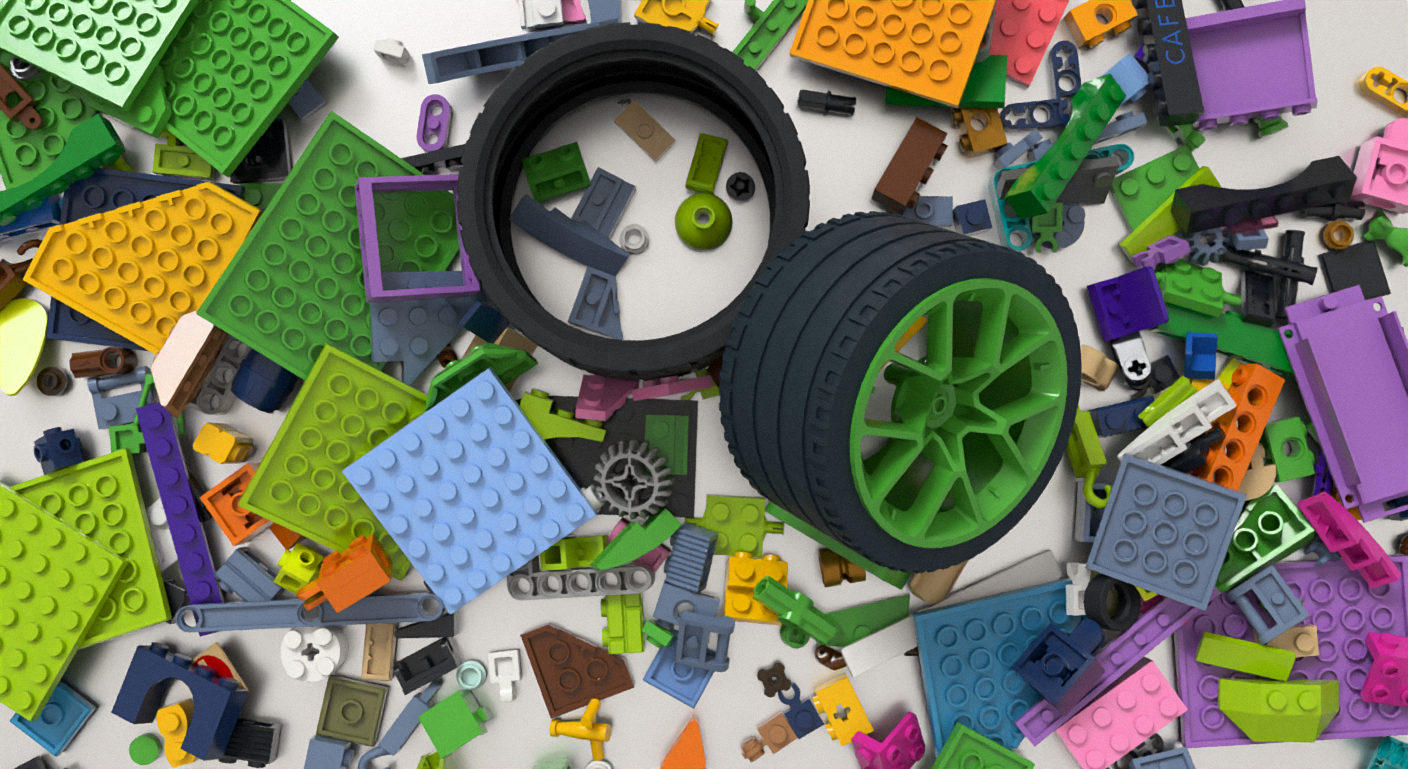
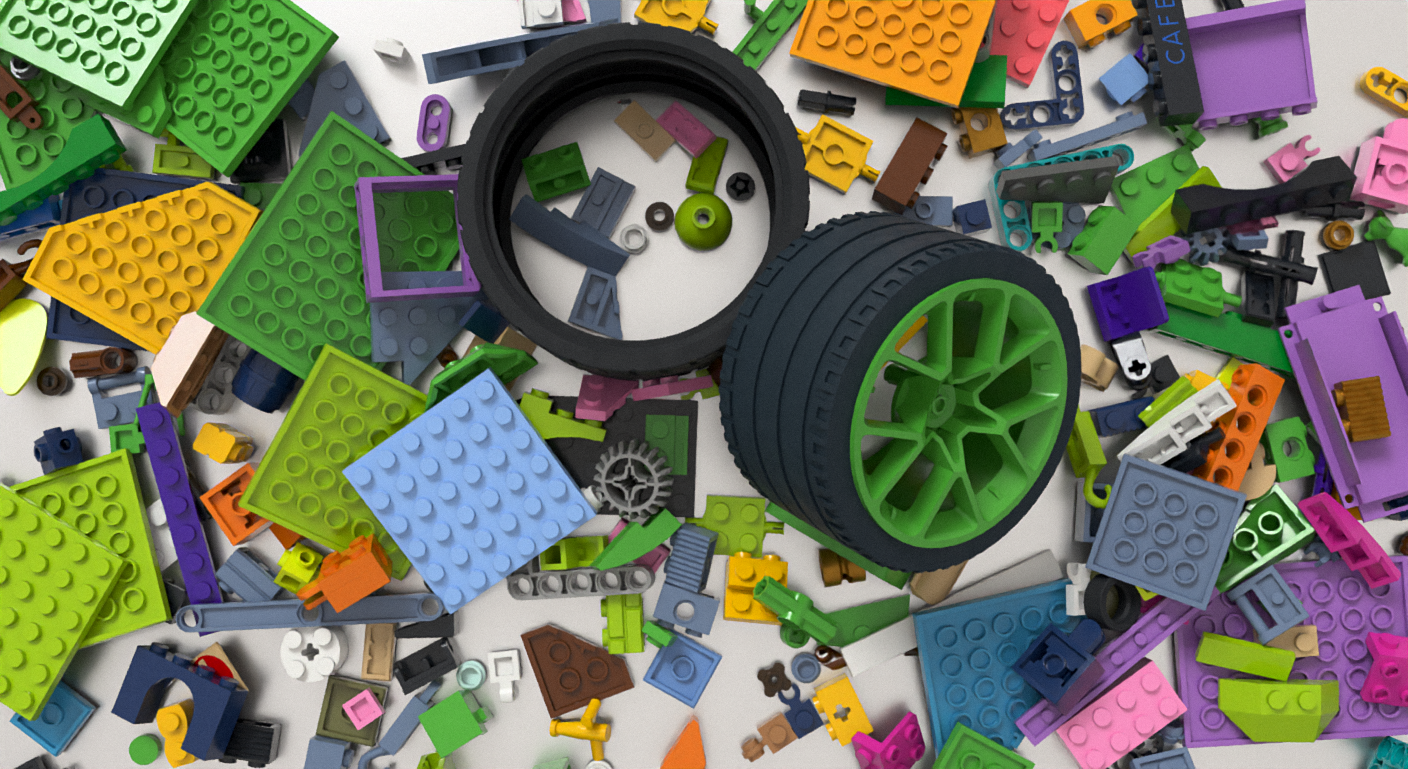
sand blue plate [675,611,735,672] -> none
green arch [1004,73,1126,220] -> none
blue panel [1184,332,1218,380] -> none
none -> sand blue plate [298,60,390,157]
none -> bright pink plate [342,687,385,730]
none -> dark brown plate [645,202,674,231]
none -> bright pink plate [656,101,717,159]
none -> sand blue plate [791,653,821,683]
none -> yellow plate [795,114,881,194]
none -> bright green brick [1068,205,1139,275]
none -> sand blue plate [1156,720,1185,744]
none -> bright pink plate [1263,135,1321,184]
none -> pearl gold brick [1331,376,1391,443]

